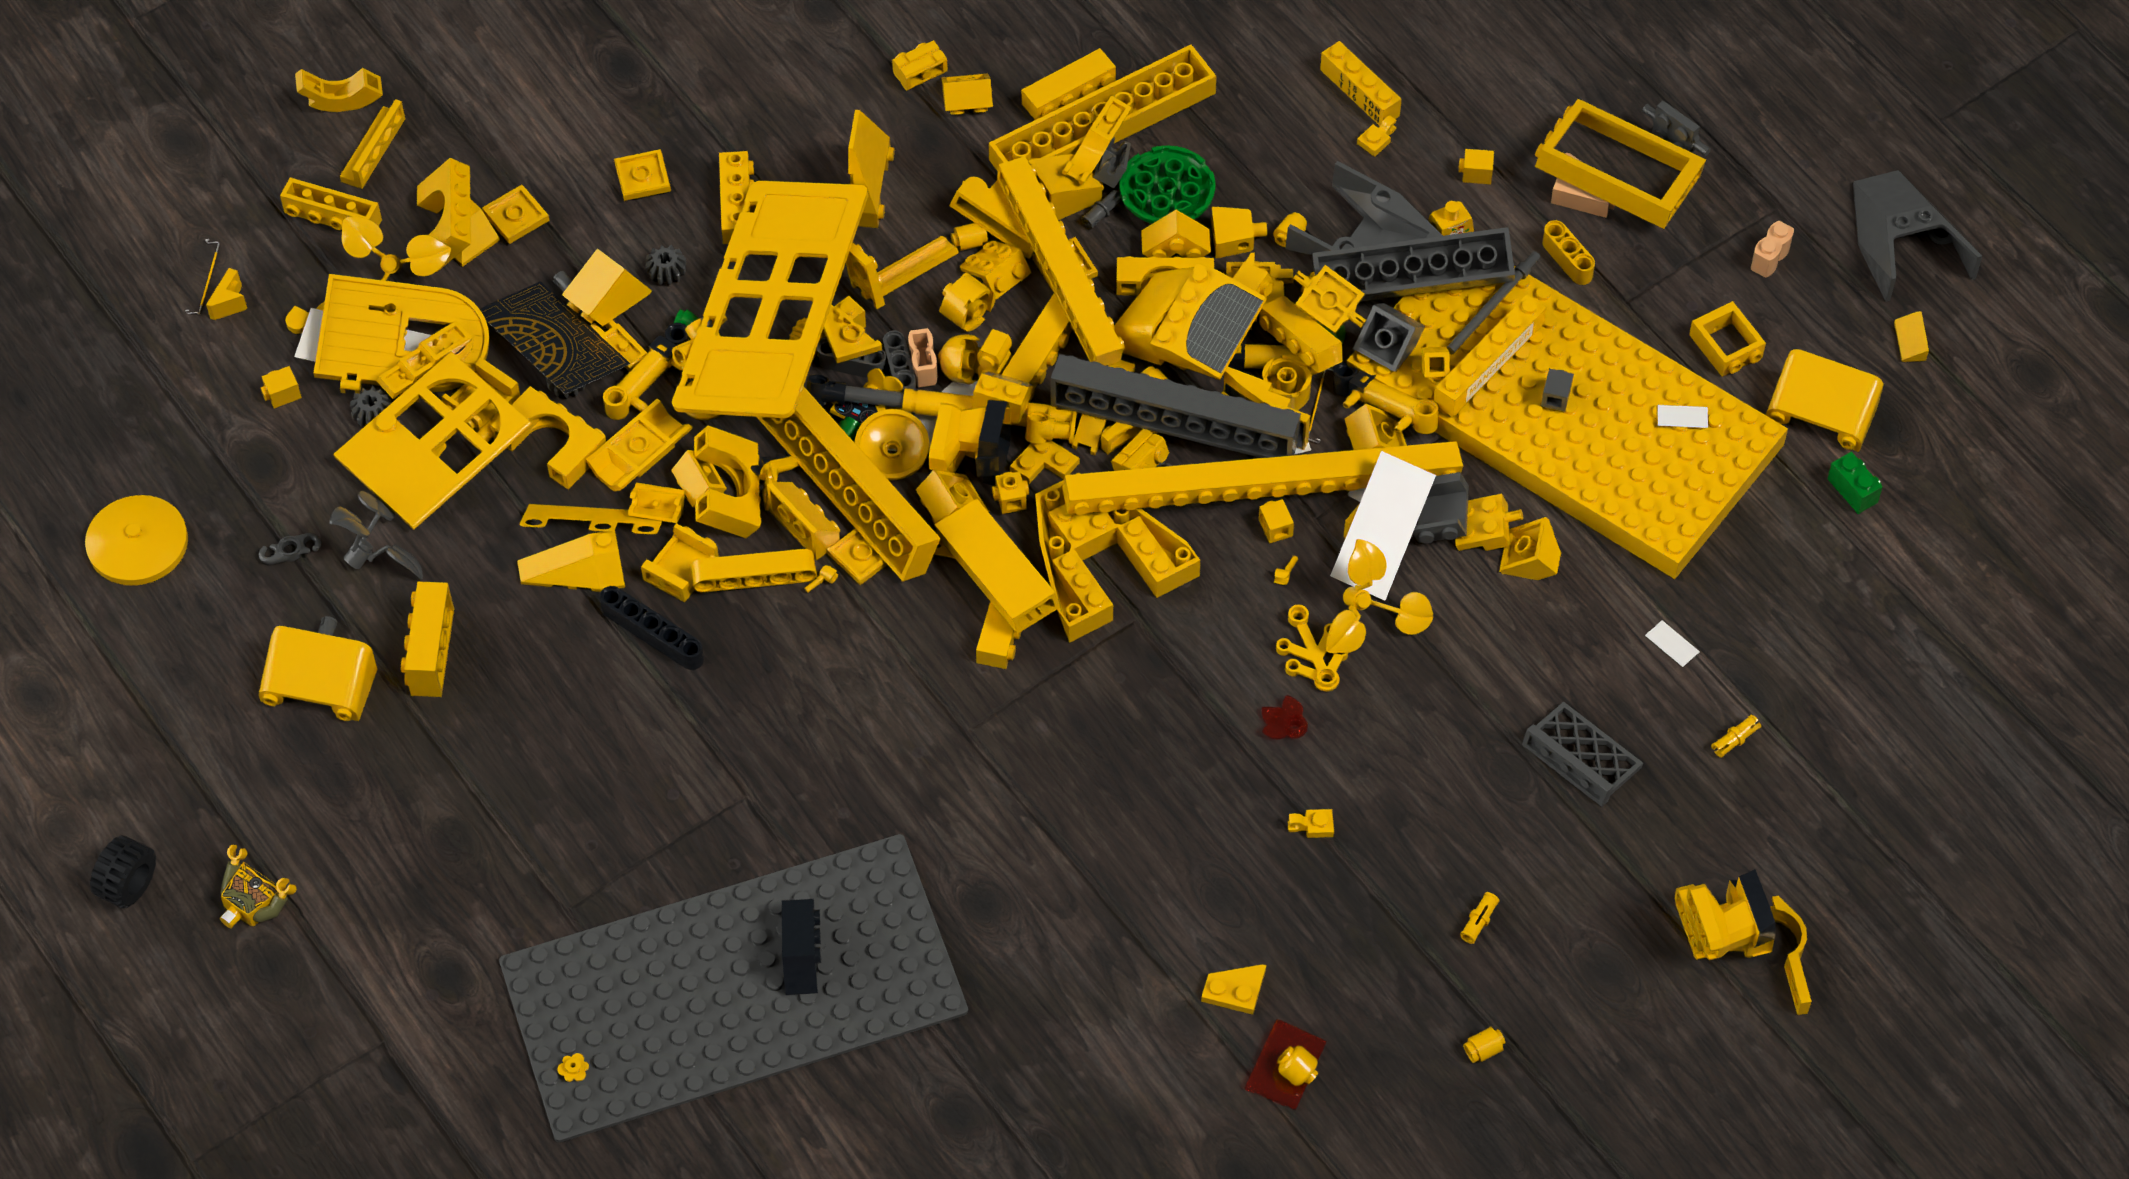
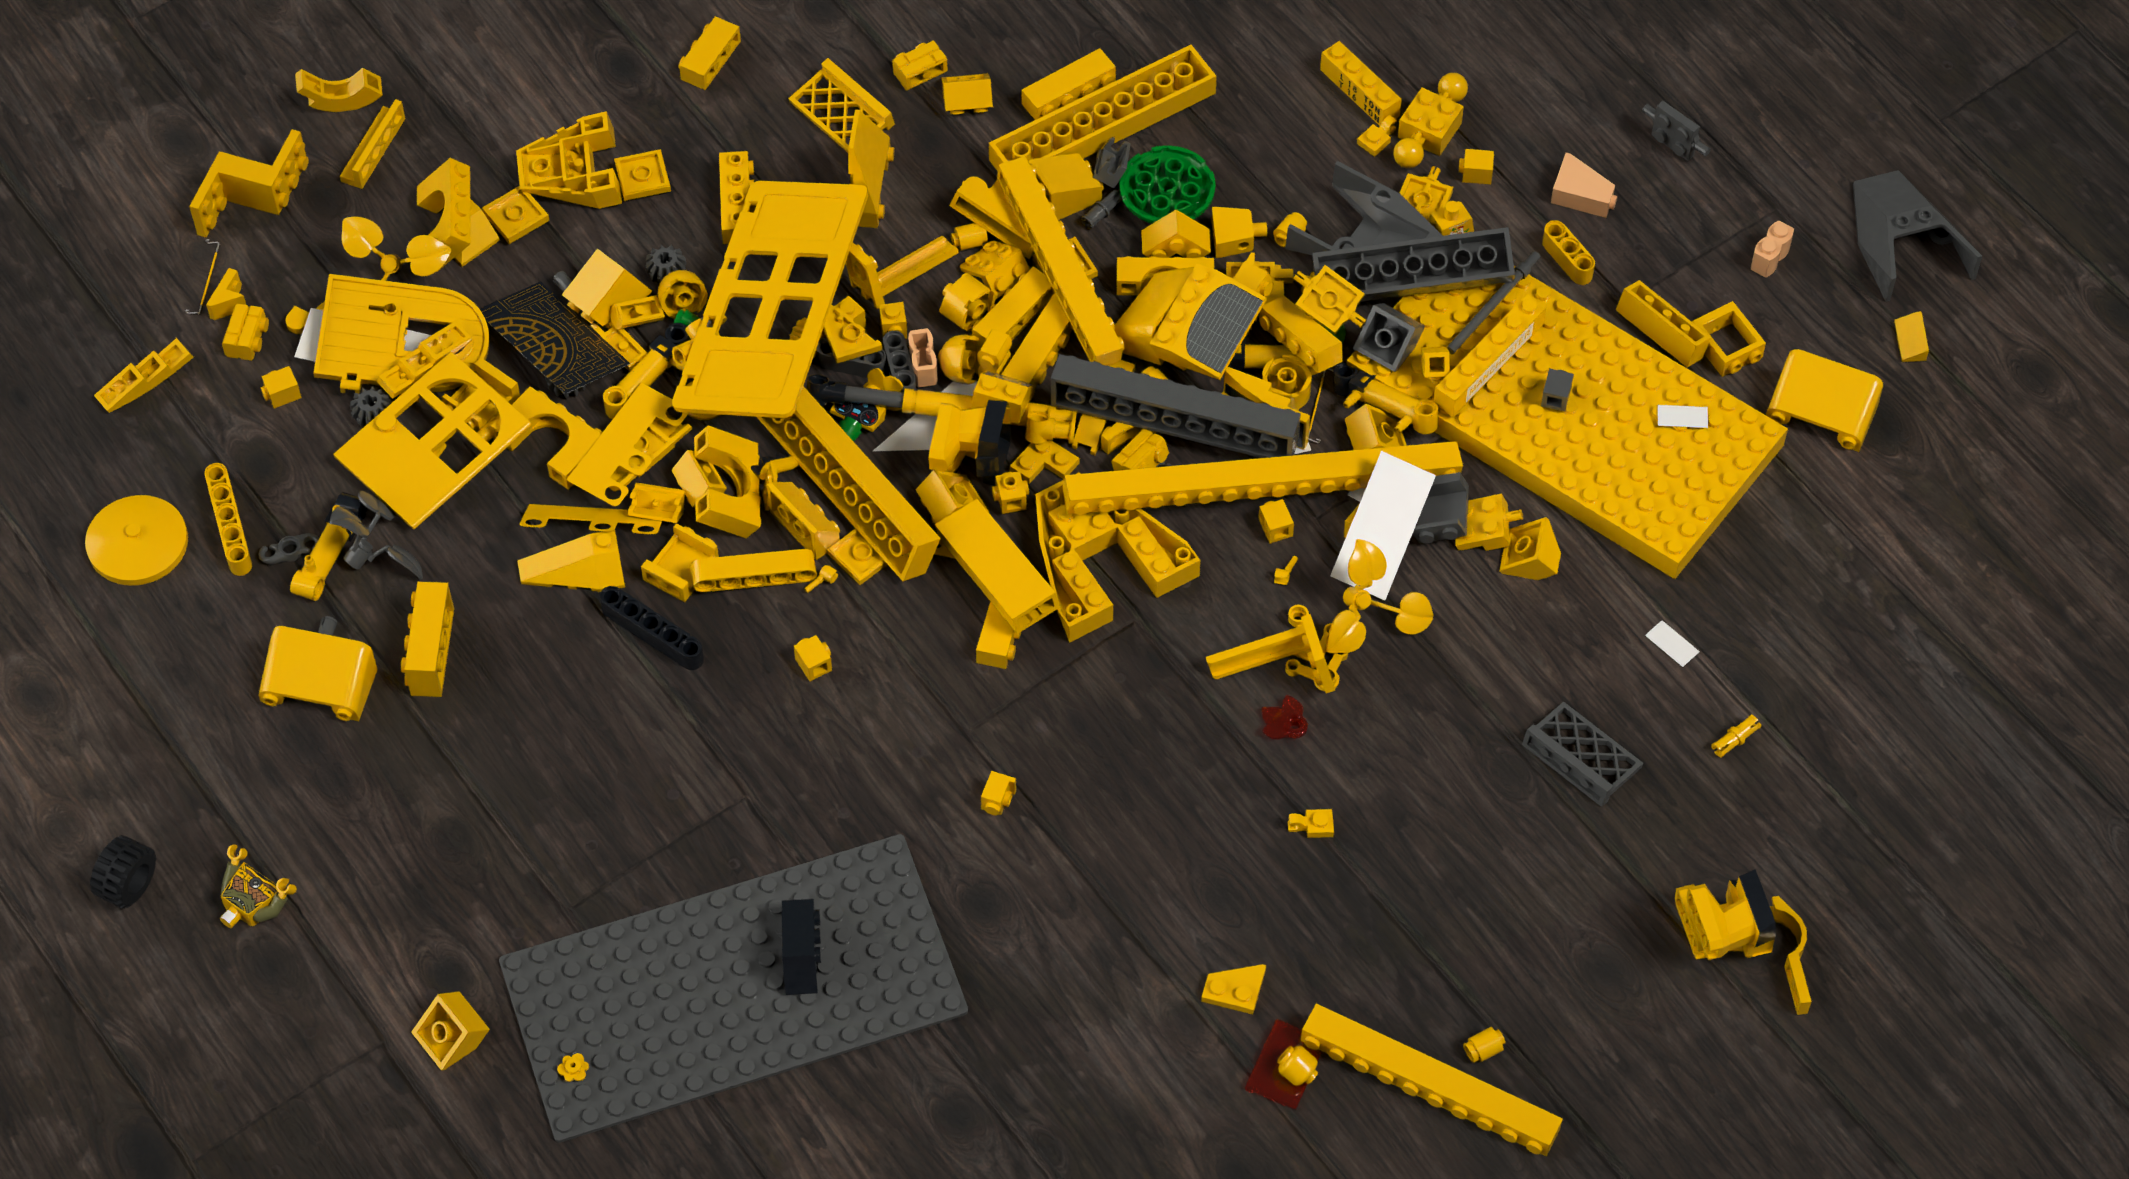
yellow brick [280,177,382,230] -> none
yellow dish [855,409,930,480] -> none
yellow piece [1062,96,1132,185] -> none
yellow pin [1460,892,1500,944] -> none
yellow window [1535,99,1706,229] -> none
green brick [1827,451,1882,514] -> none
none -> yellow slope [94,338,194,413]
none -> yellow bracket [189,129,309,237]
none -> yellow beam [205,463,252,576]
none -> yellow brick [222,304,269,361]
none -> yellow piece [290,492,368,601]
none -> yellow slope [411,991,490,1070]
none -> yellow wedge [516,111,622,209]
none -> yellow piece [566,382,689,506]
none -> yellow brick [610,295,665,329]
none -> yellow cylinder [657,270,708,319]
none -> yellow brick [678,16,741,90]
none -> yellow fence [788,58,895,153]
none -> yellow brick [794,635,832,681]
none -> yellow brick [879,302,908,339]
none -> yellow brick [972,266,1054,347]
none -> yellow brick [981,771,1016,816]
none -> yellow bracket [1206,614,1335,693]
none -> yellow brick [1300,1003,1563,1157]
none -> yellow brick [1393,72,1468,168]
none -> yellow plate [1399,166,1453,221]
none -> yellow brick [1616,280,1711,368]

